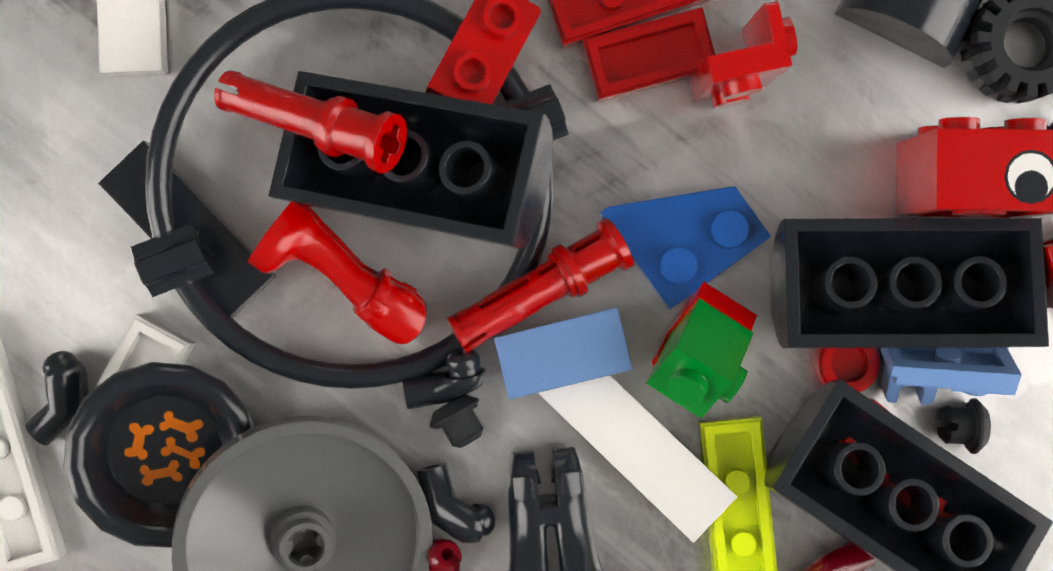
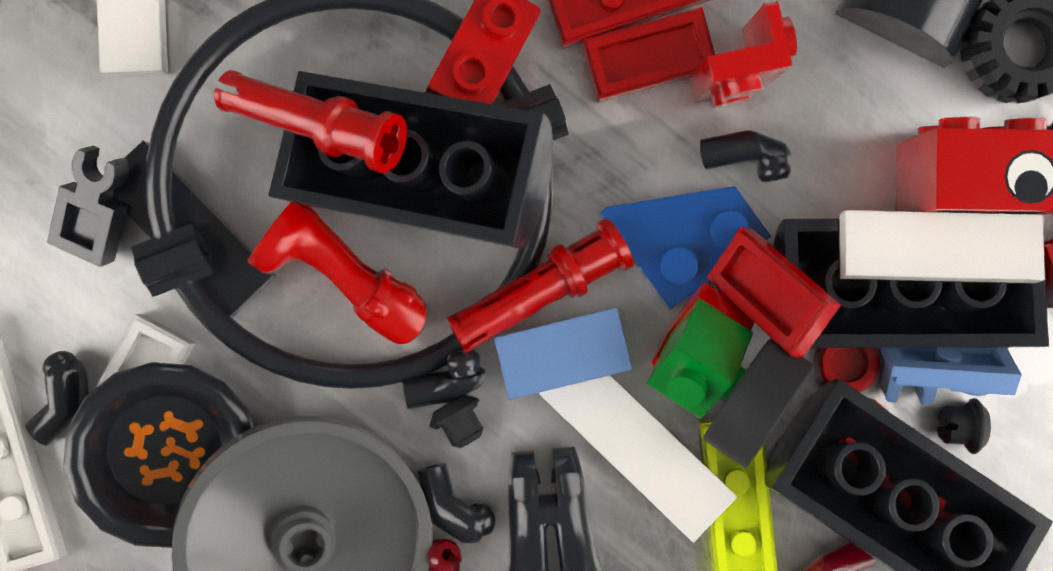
none -> plate [47,145,129,267]
none -> black arm [700,130,792,183]
none -> black tyre [704,338,814,467]
none -> red tile [707,226,841,358]
none -> white tile [839,210,1045,283]

